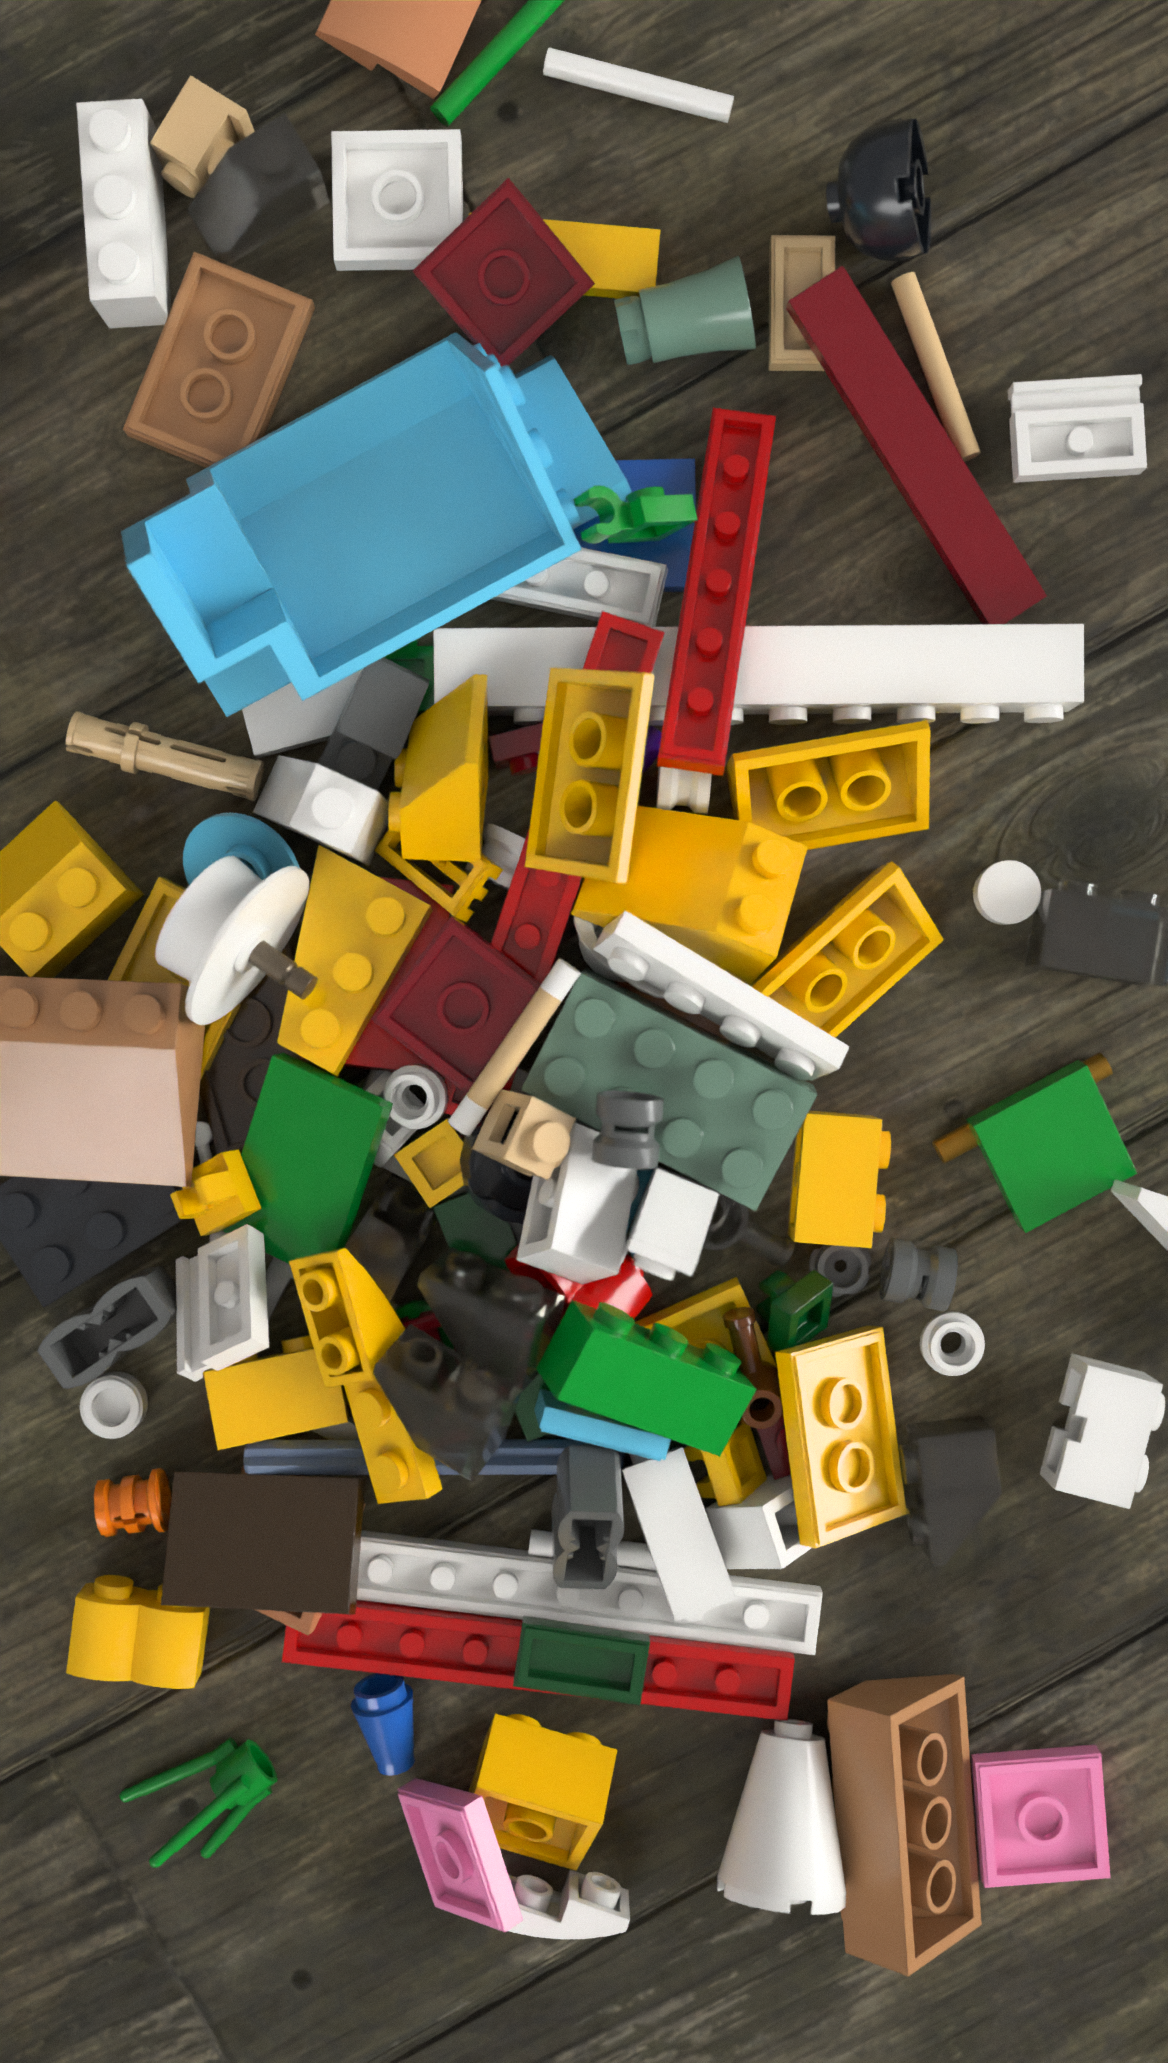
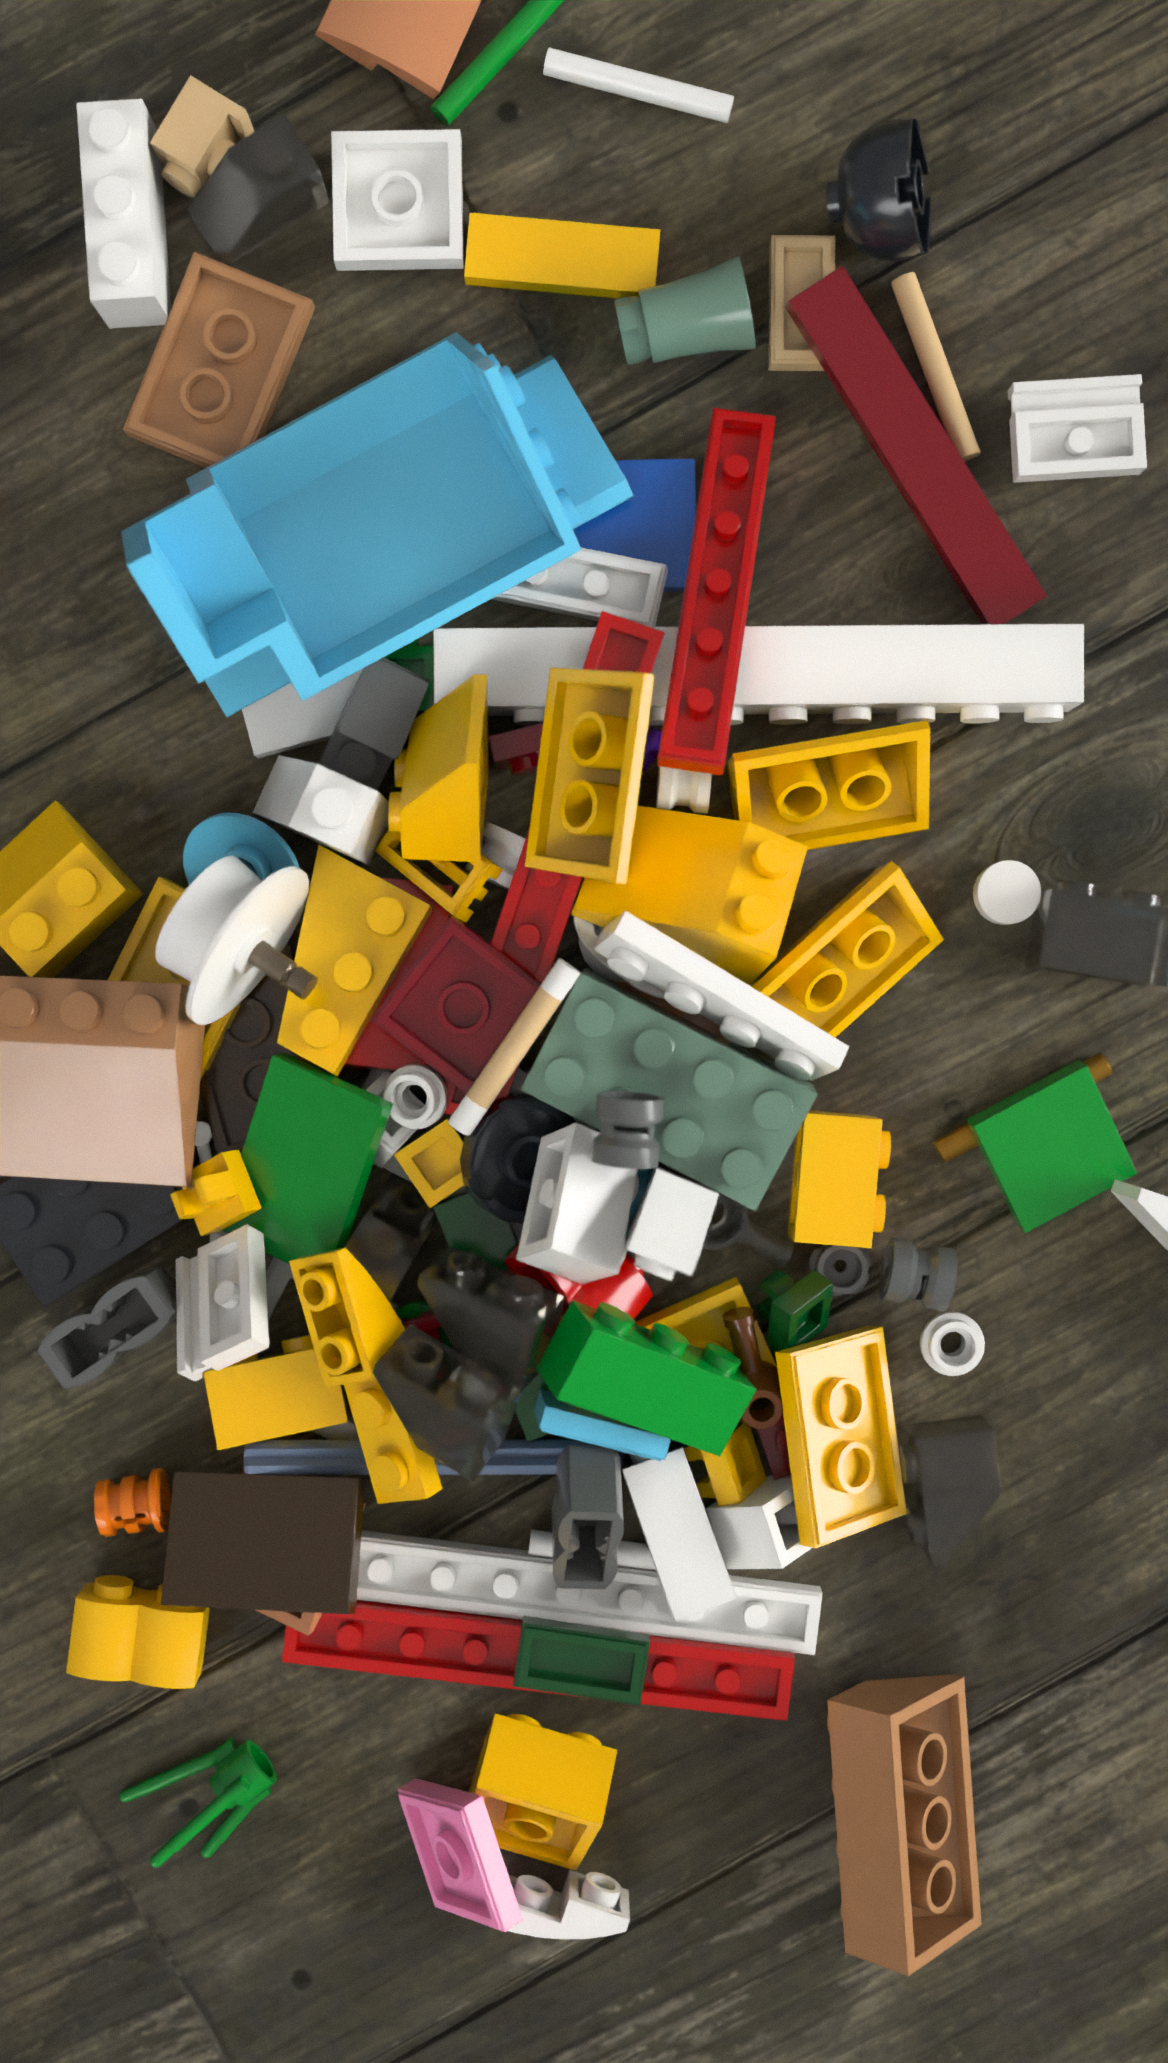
tan pin [66,711,264,801] -> none
white tile [80,1371,148,1439] -> none
blue cone [351,1673,415,1776] -> none
dark red tile [412,177,595,367] -> none
tan brick [472,1090,576,1180] -> none
green plate [574,485,697,544] -> none
white cone [717,1719,846,1914] -> none
bright pink tile [971,1745,1110,1888] -> none
white brick [1040,1353,1165,1509] -> none

